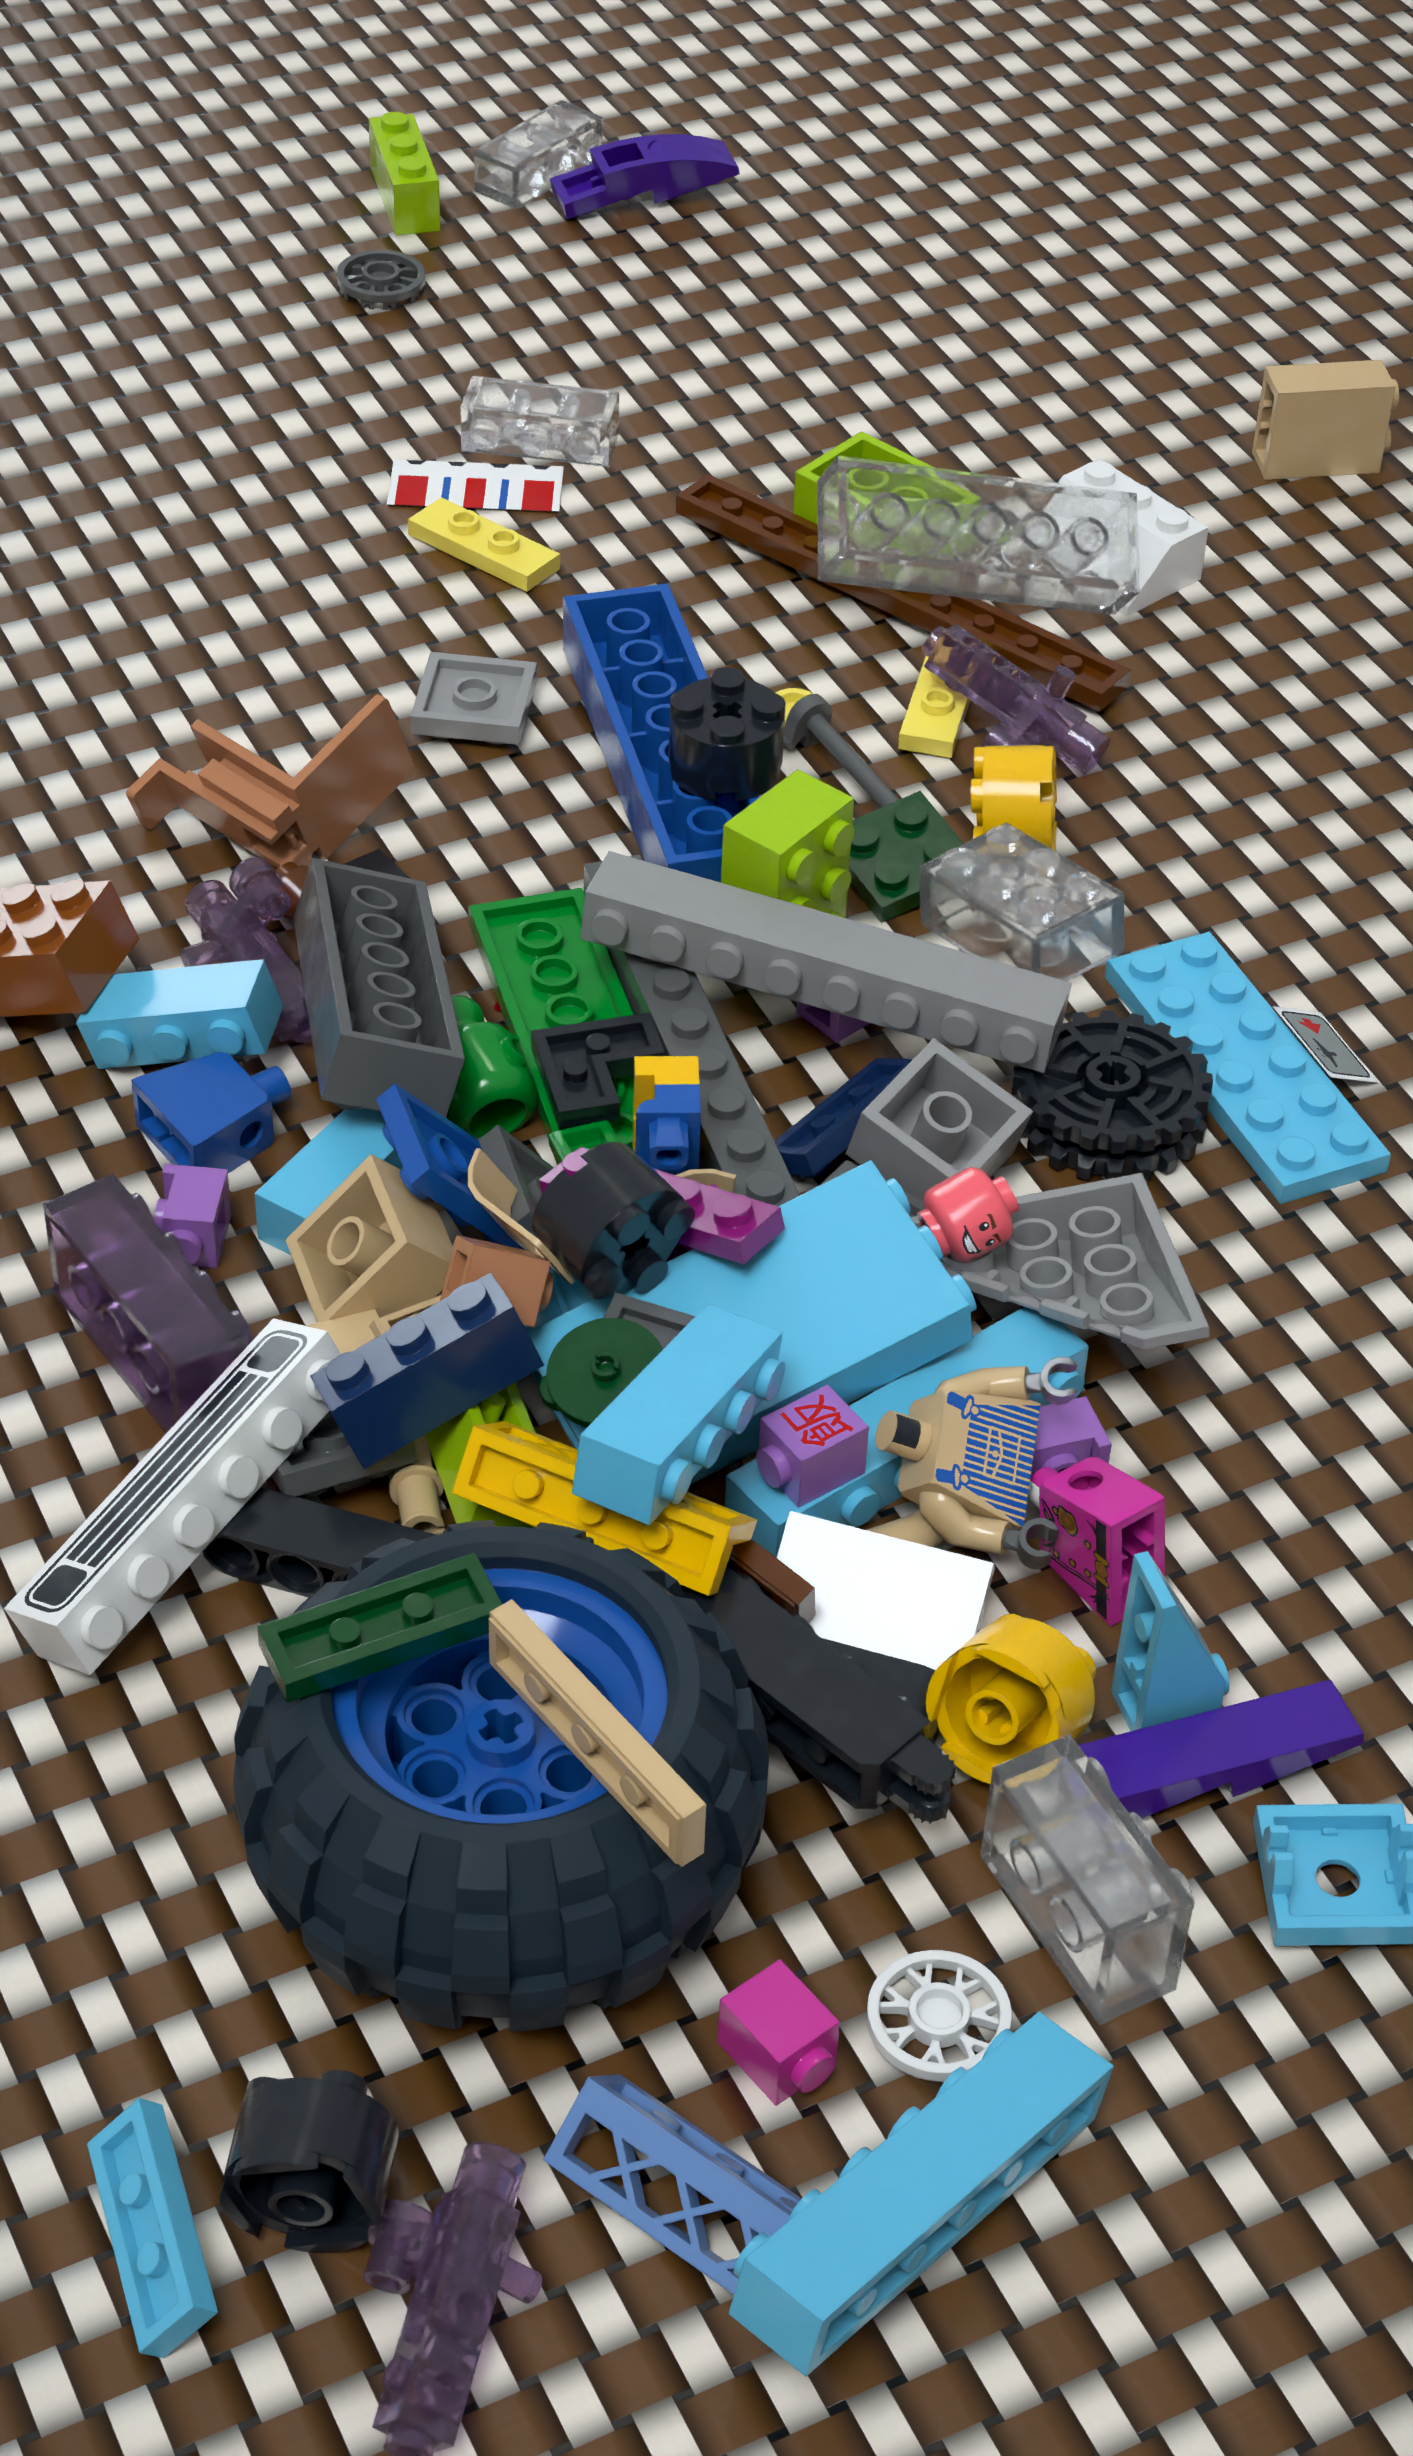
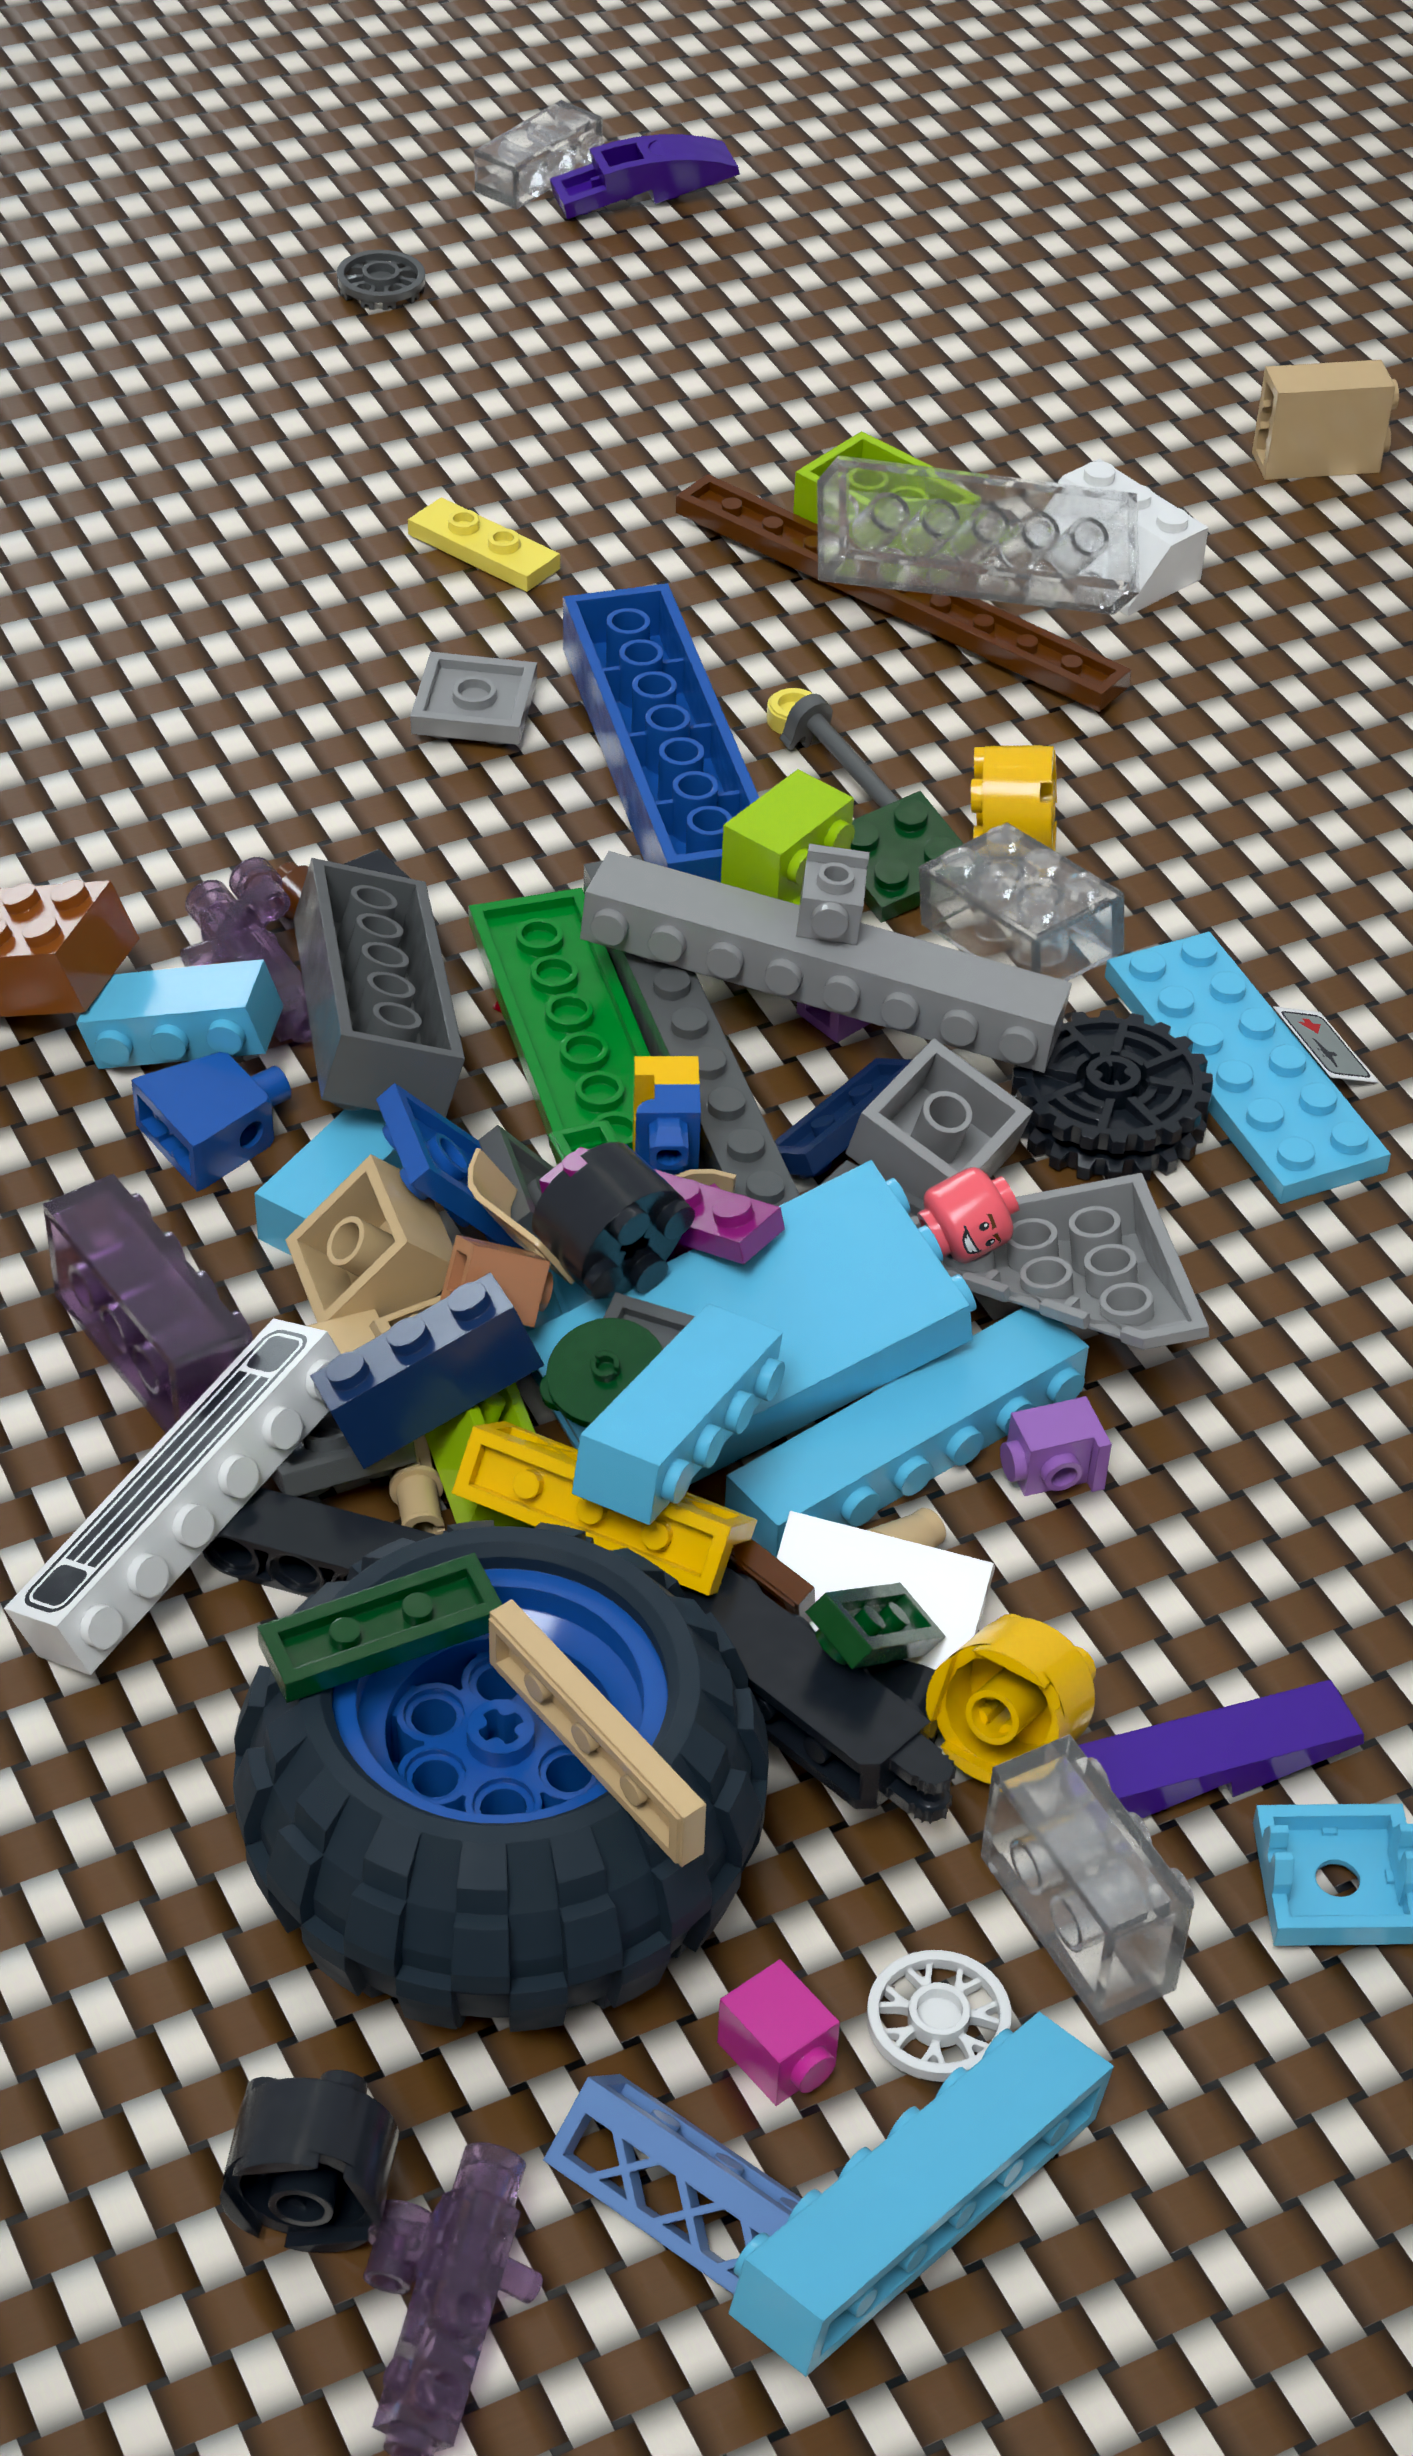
medium azure plate [87,2098,218,2358] -> none
nougat piece [126,694,415,868] -> none
medium lavender brick [154,1164,232,1268] -> none
lime brick [369,112,440,235] -> none
sticker [387,459,564,512] -> none
green piece [446,995,538,1140] -> none
clear brick [461,376,619,467] -> none
black plate [531,1012,666,1130] -> none
black brick [668,667,786,801] -> none
medium lavender brick [756,1384,869,1508] -> none
tan torso [875,1357,1078,1570] -> none
light yellow plate [898,640,983,758] -> none
clear purple piece [922,624,1110,775] -> none
dark pink torso [1028,1457,1165,1627] -> none
medium azure slope [1111,1551,1229,1731] -> none
none -> light grey brick [796,844,869,945]
none -> dark green plate [805,1582,946,1669]

